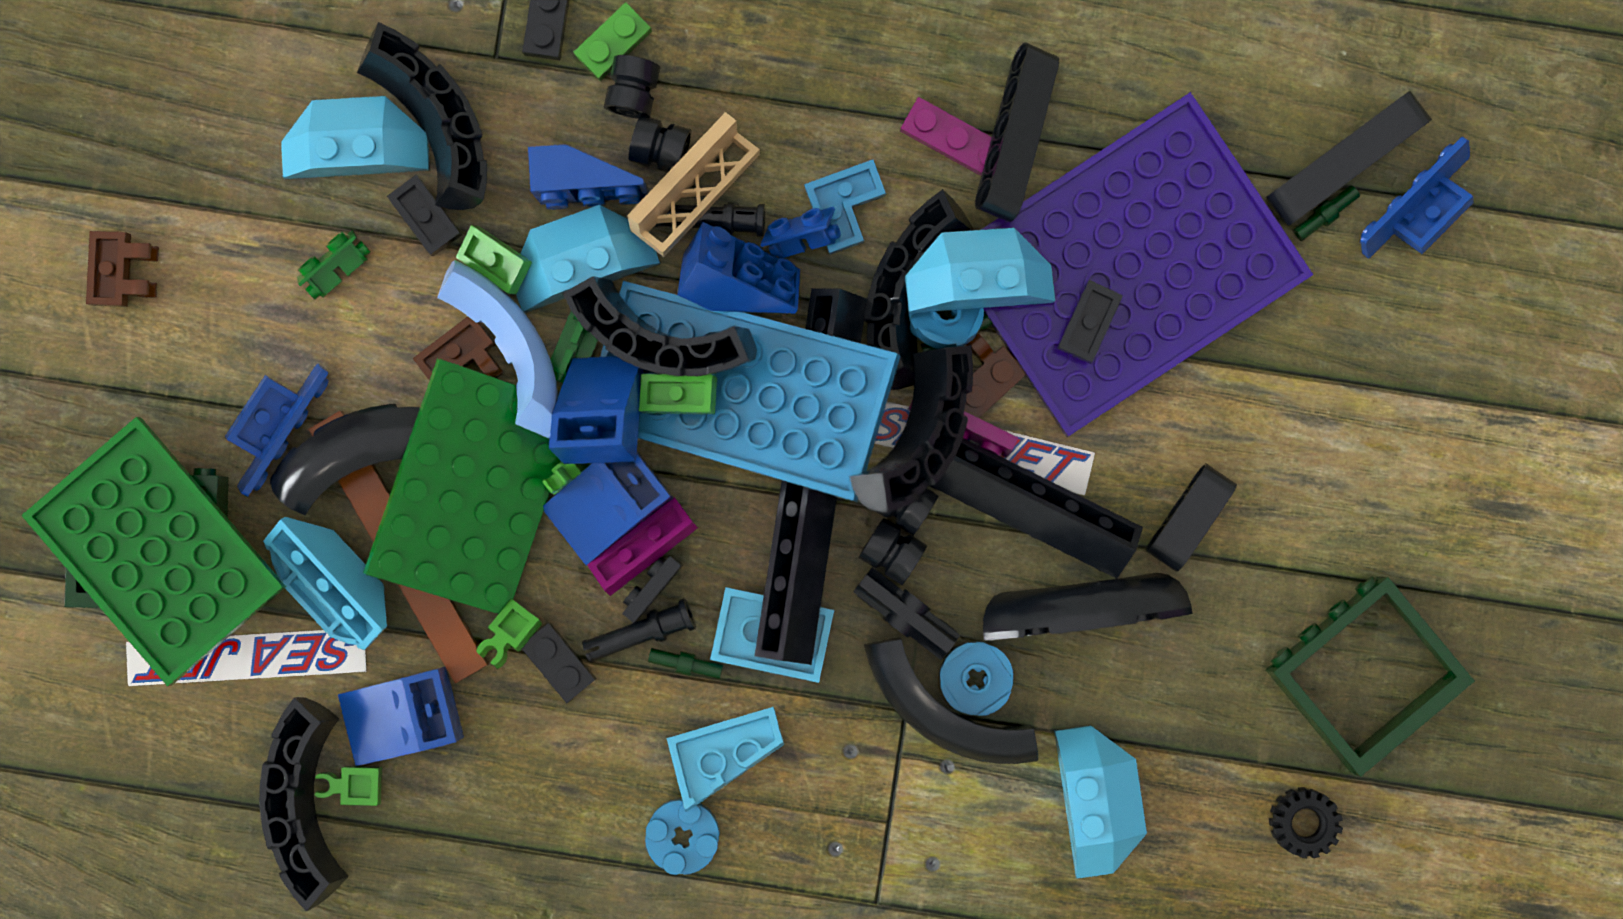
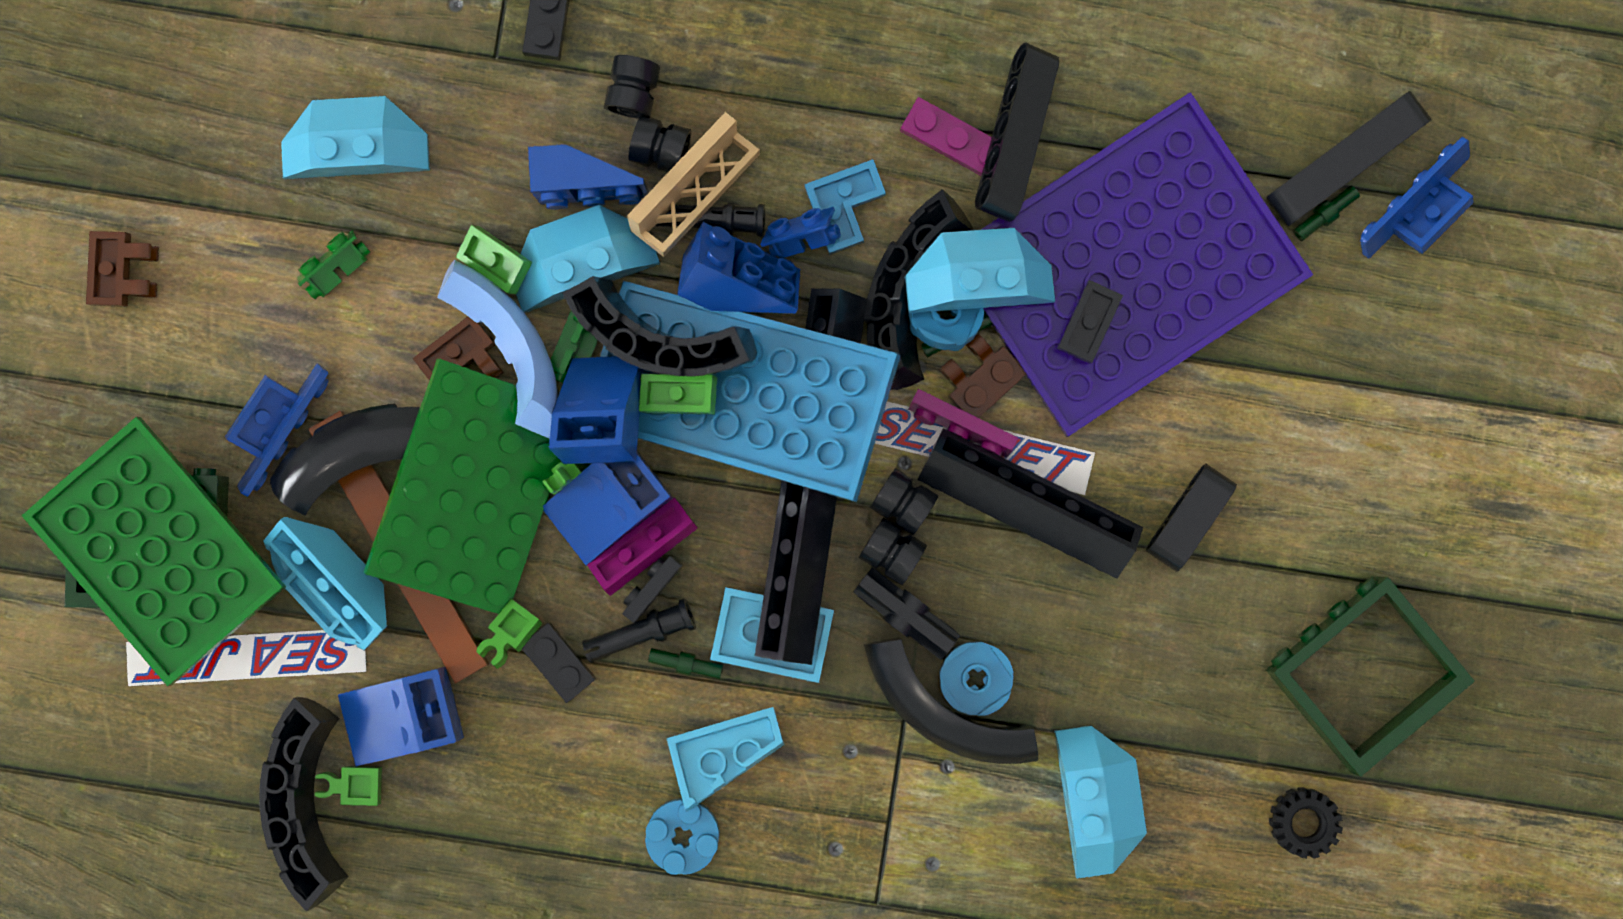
black brick [357,22,487,210] -> none
black plate [387,175,462,257] -> none
bright green plate [573,2,652,81] -> none
black brick [849,345,973,512] -> none
black brick [983,573,1193,641] -> none

